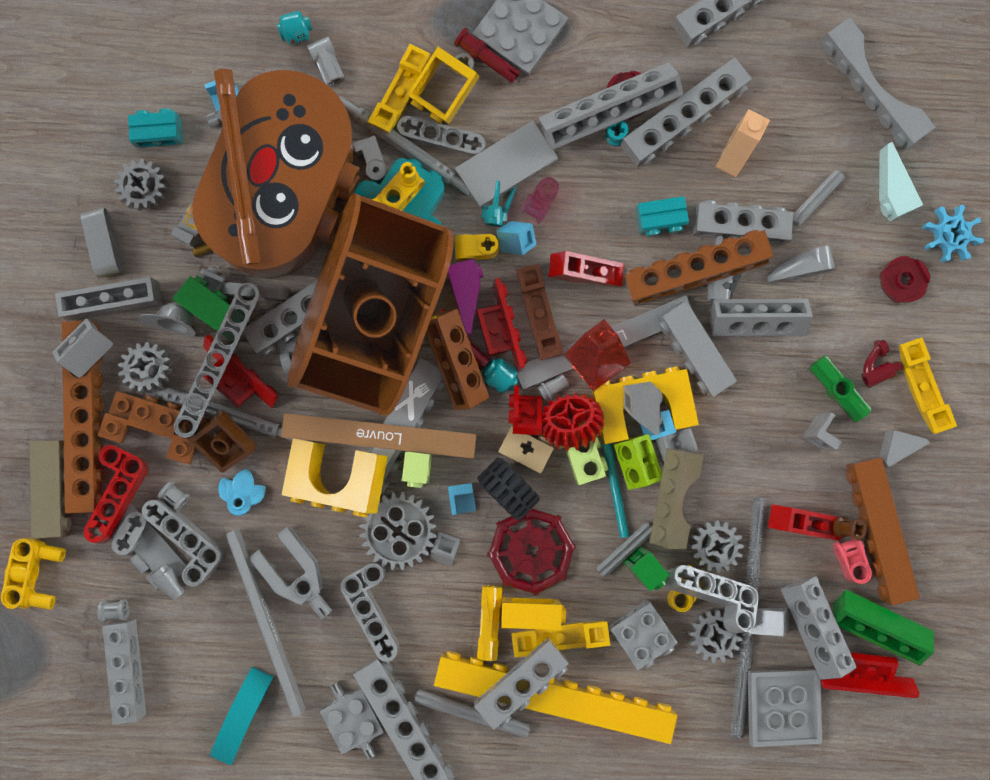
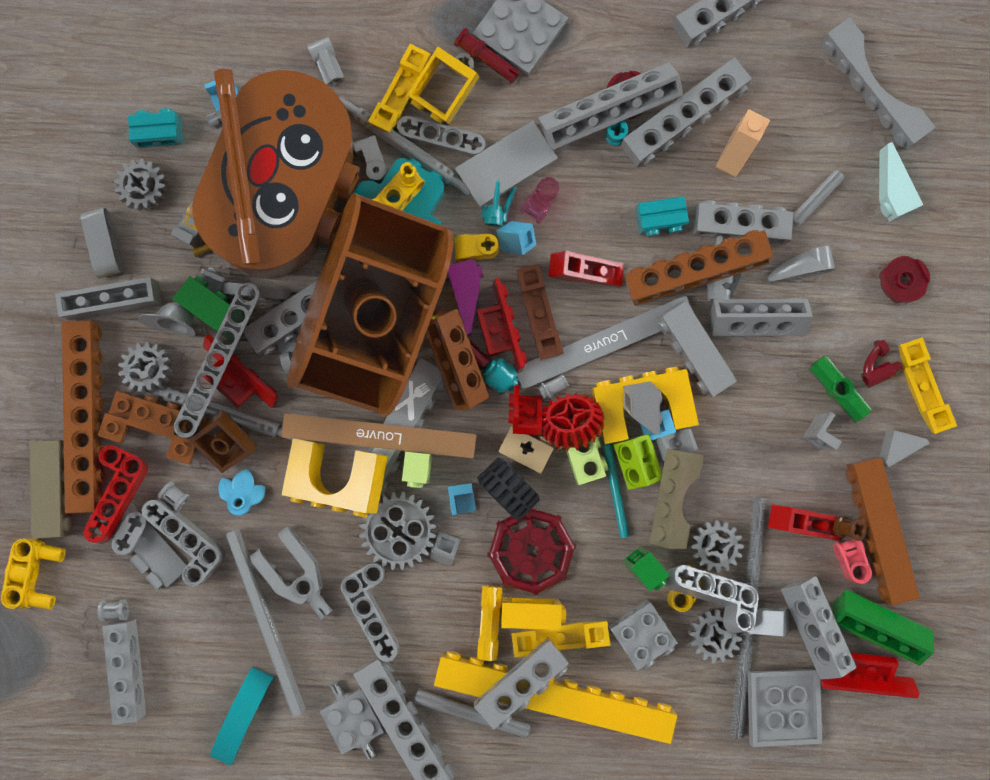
light grey panel [52,318,113,378] -> none
light grey cone [150,563,185,600] -> none
teal head [276,11,313,45] -> none
clear red slope [564,319,631,392] -> none
light grey axle [596,522,652,577] -> none
medium azure gear [922,205,984,263] -> none

